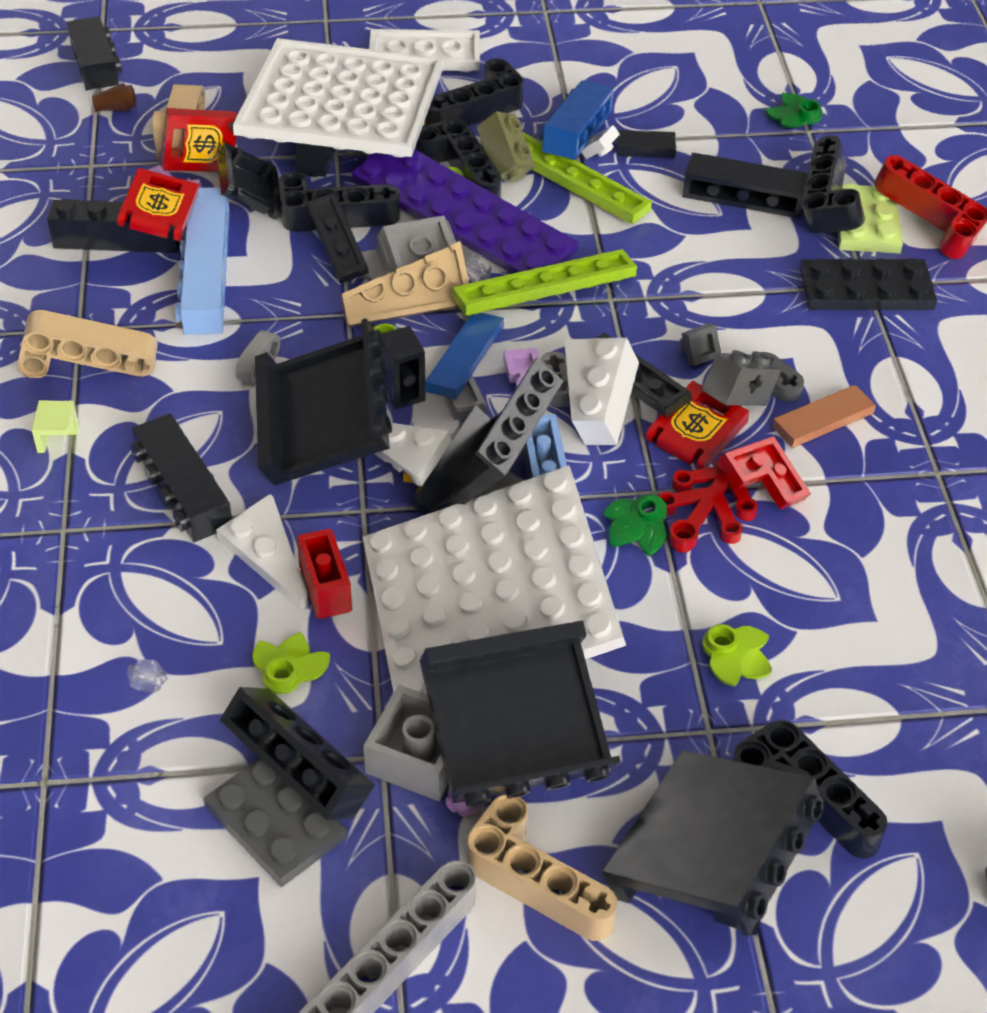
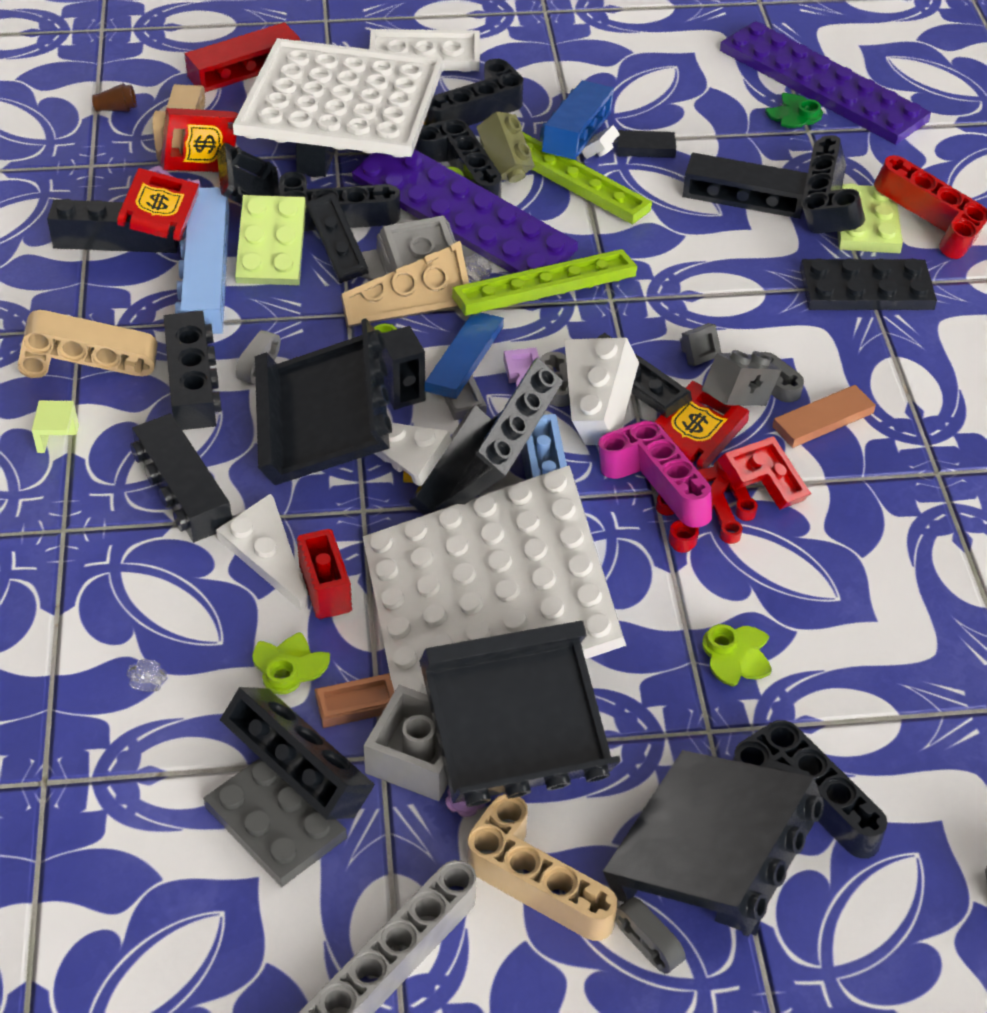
black brick [67,16,122,91] -> none
green plate [603,494,667,556] -> none
none -> black brick [163,311,222,430]
none -> red brick [184,22,300,93]
none -> yellowish green plate [235,195,306,285]
none -> nougat tile [314,673,394,728]
none -> dark pink beam [598,421,712,527]
none -> dark grey beam [615,897,686,974]
none -> dark purple plate [720,21,931,145]

